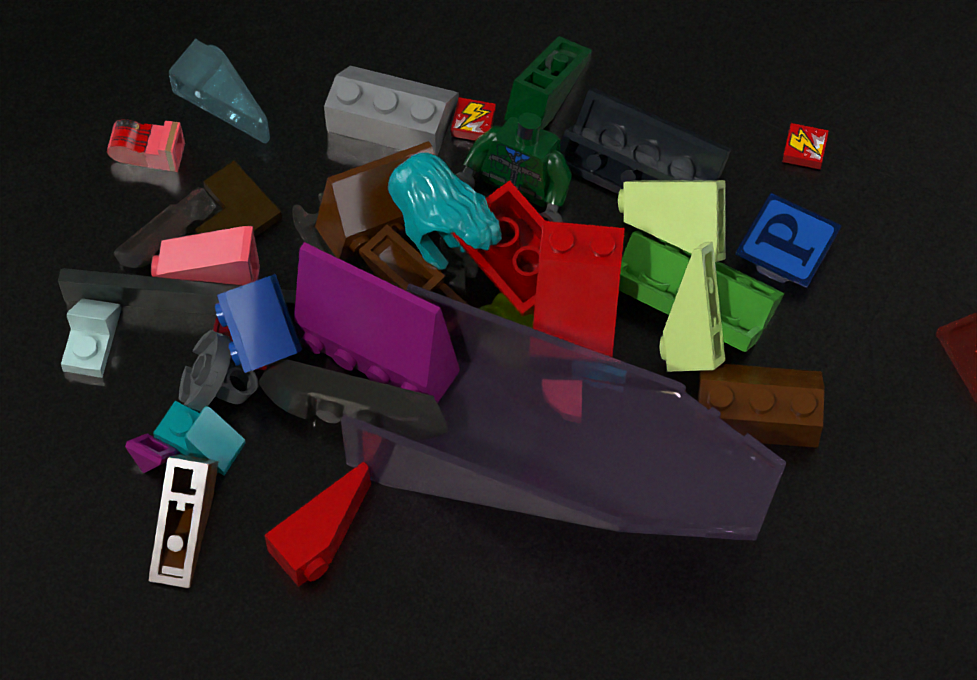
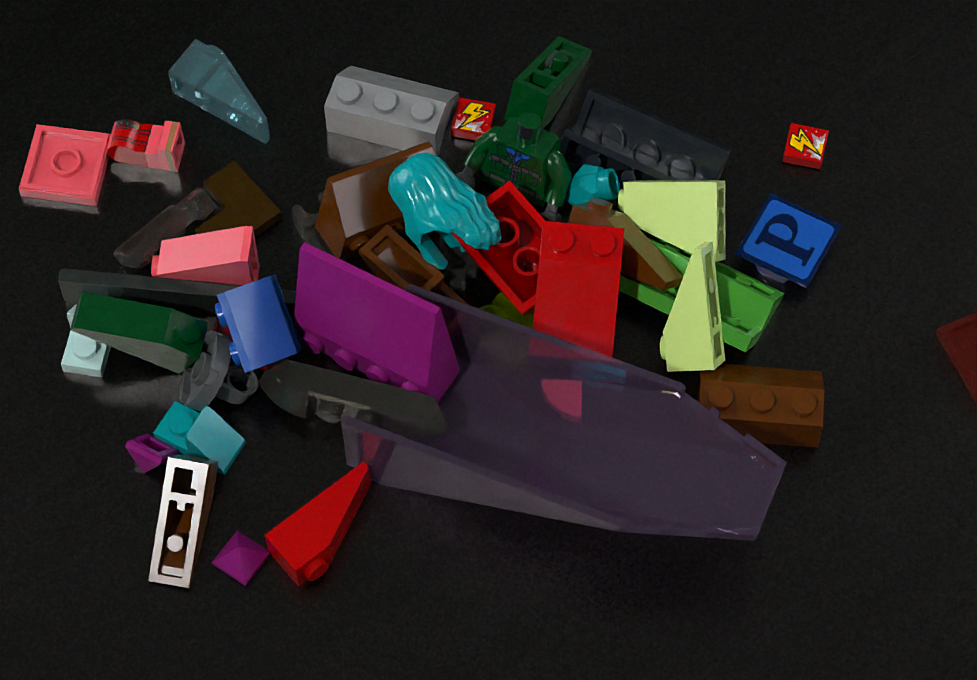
none -> coral tile [19,124,111,206]
none -> dark green slope [70,292,208,374]
none -> magenta slope [212,531,271,586]
none -> teal rock [565,164,620,206]
none -> reddish brown slope [568,198,683,290]

